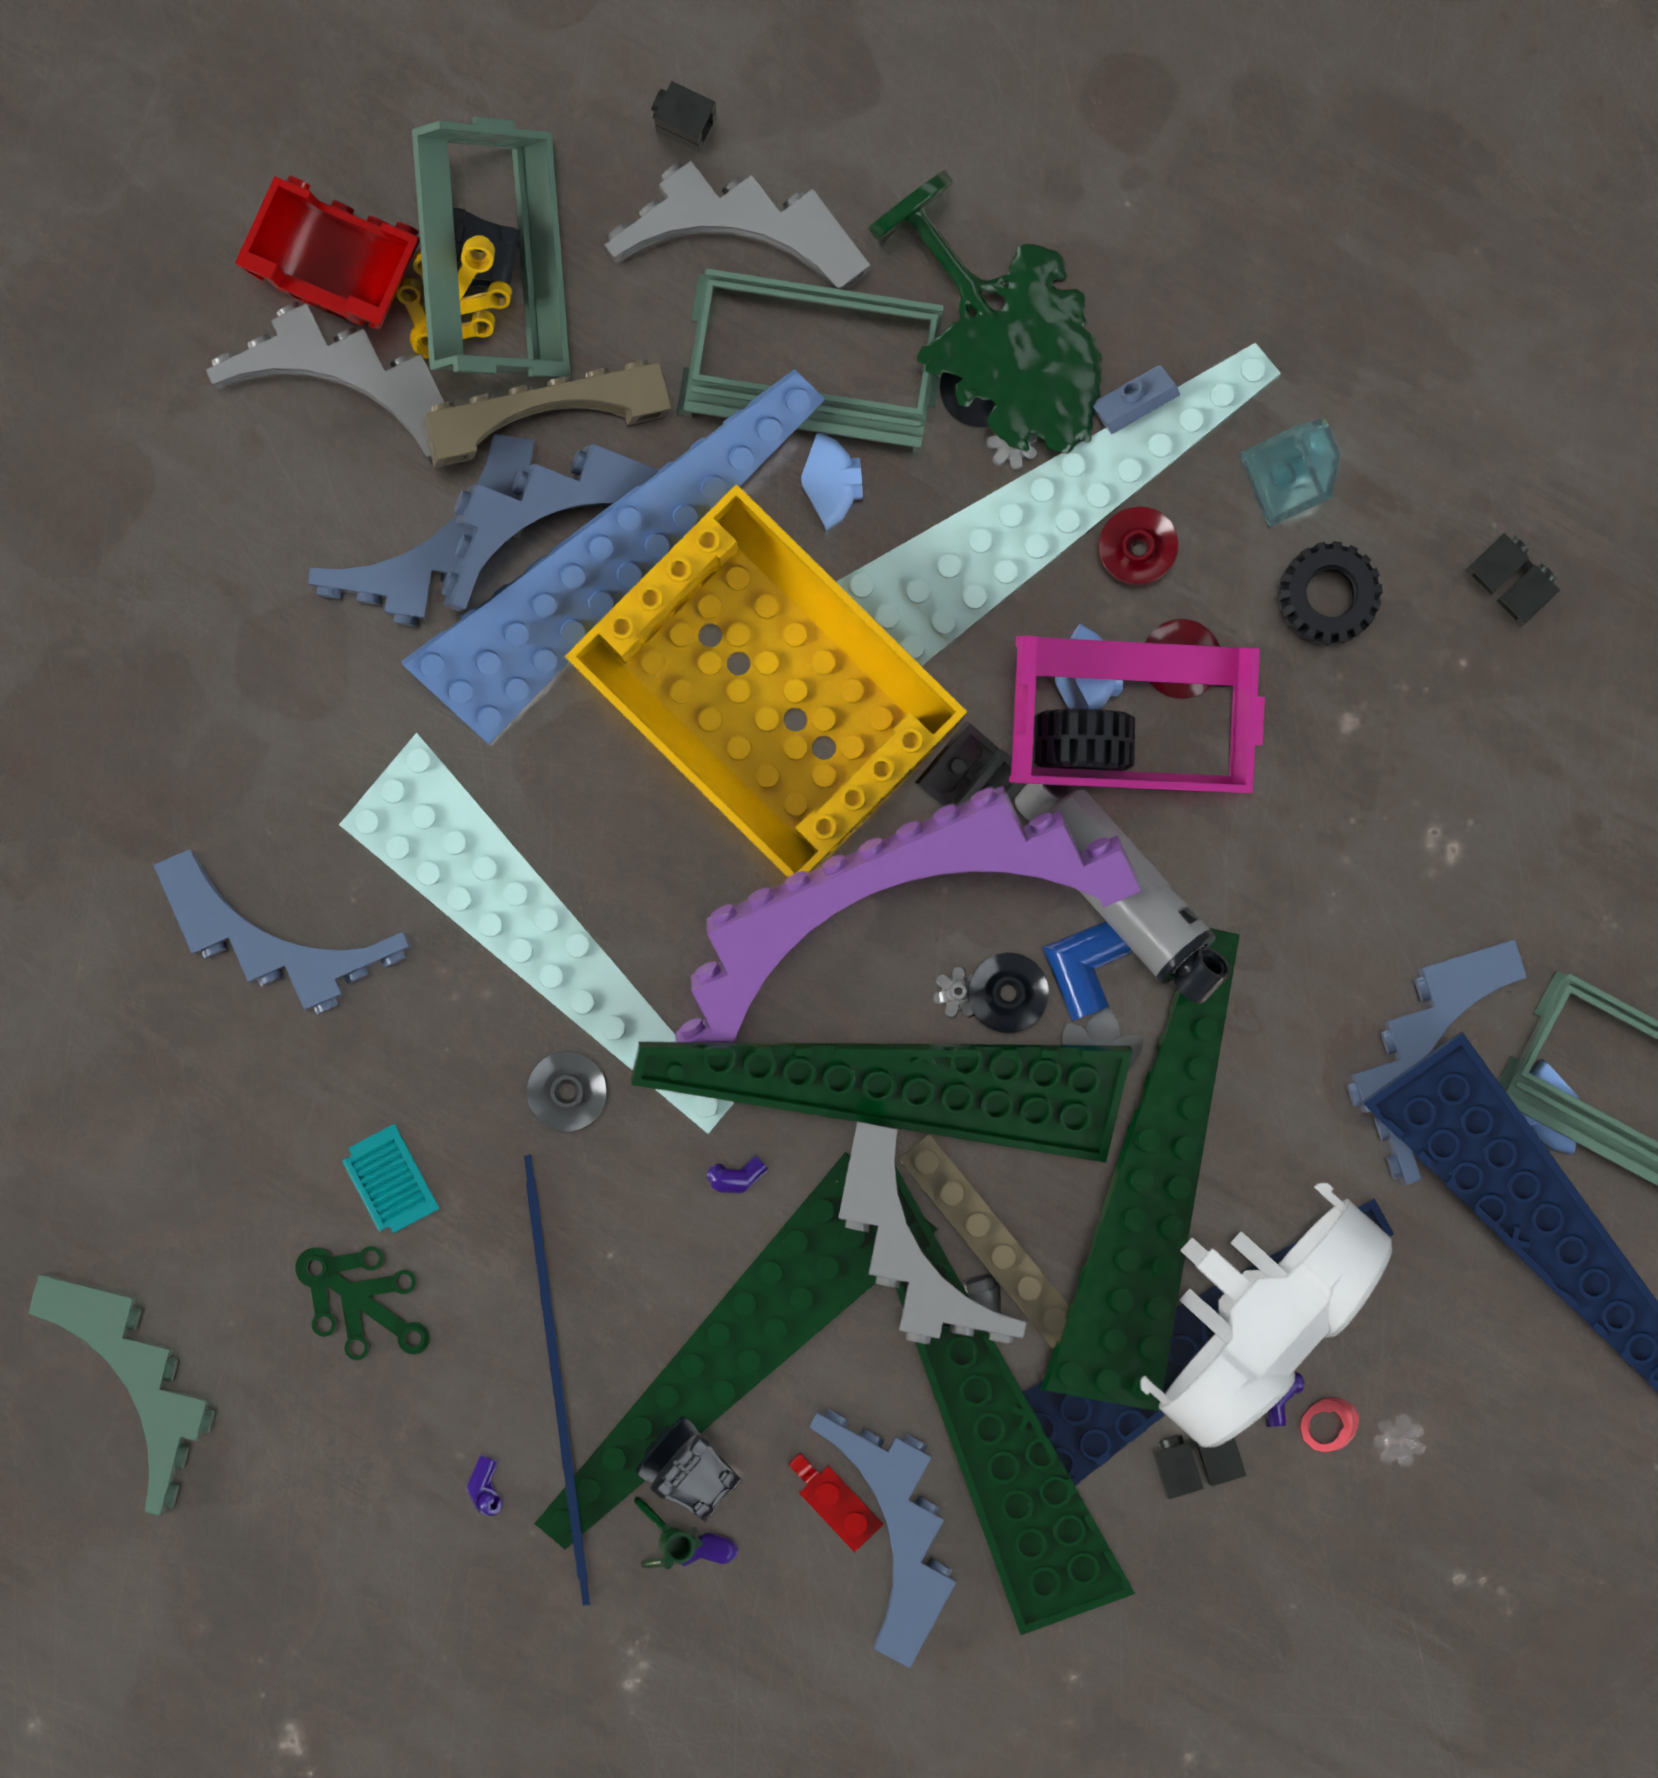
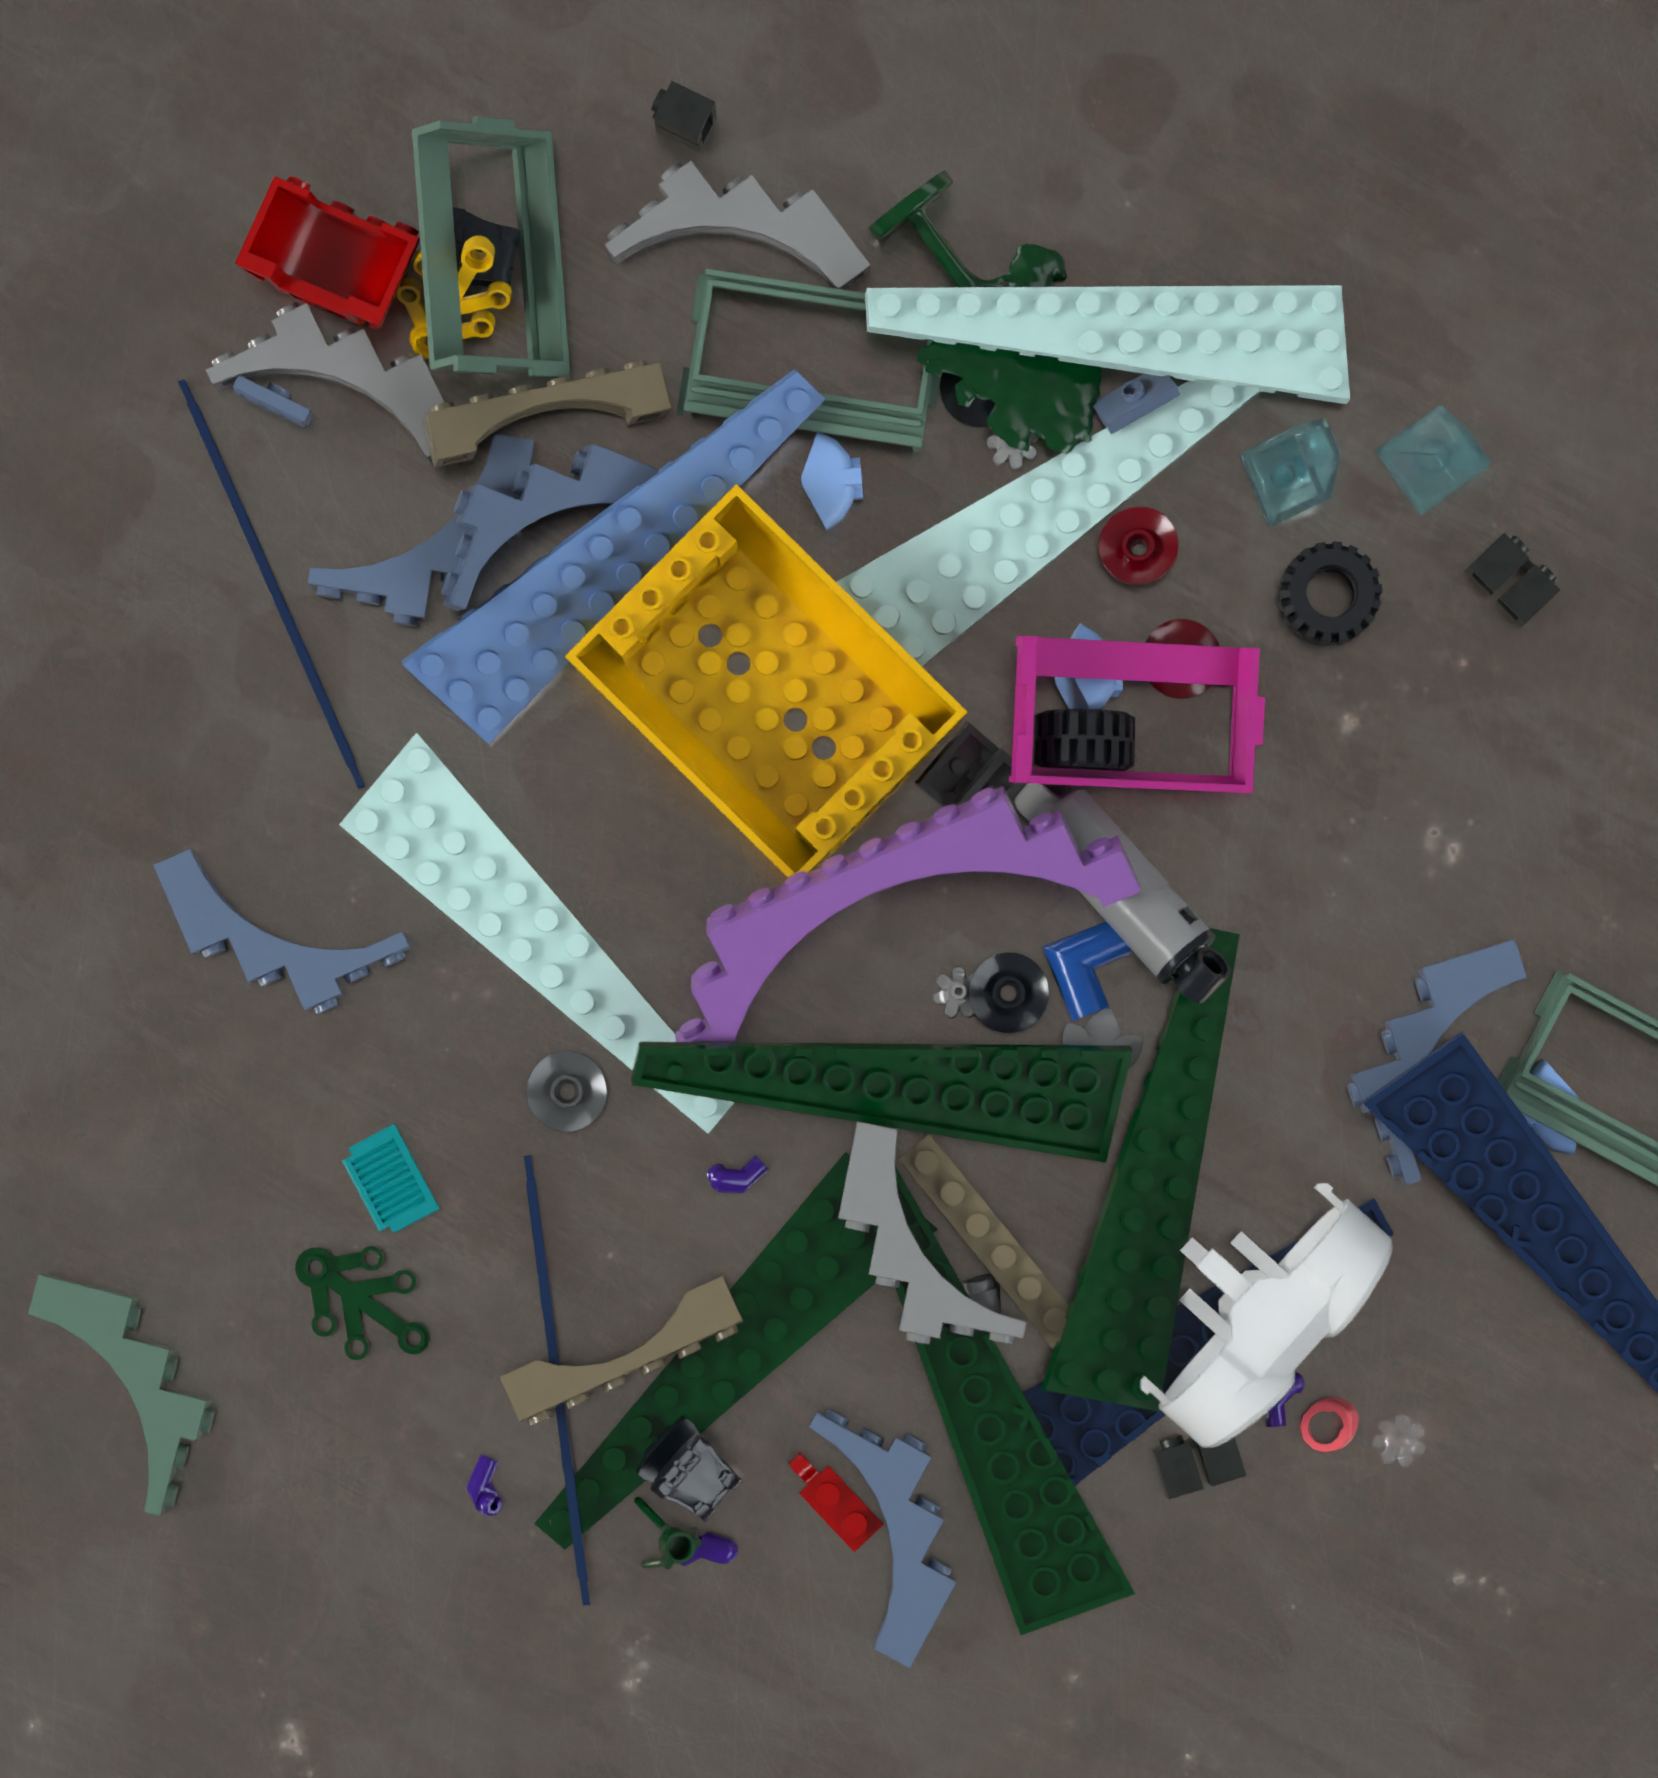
none -> dark blue piece [178,379,365,789]
none -> sand blue plate [233,375,315,429]
none -> dark tan arch [500,1276,743,1426]
none -> light aqua wing [865,285,1350,404]
none -> clear light blue slope [1375,405,1492,516]

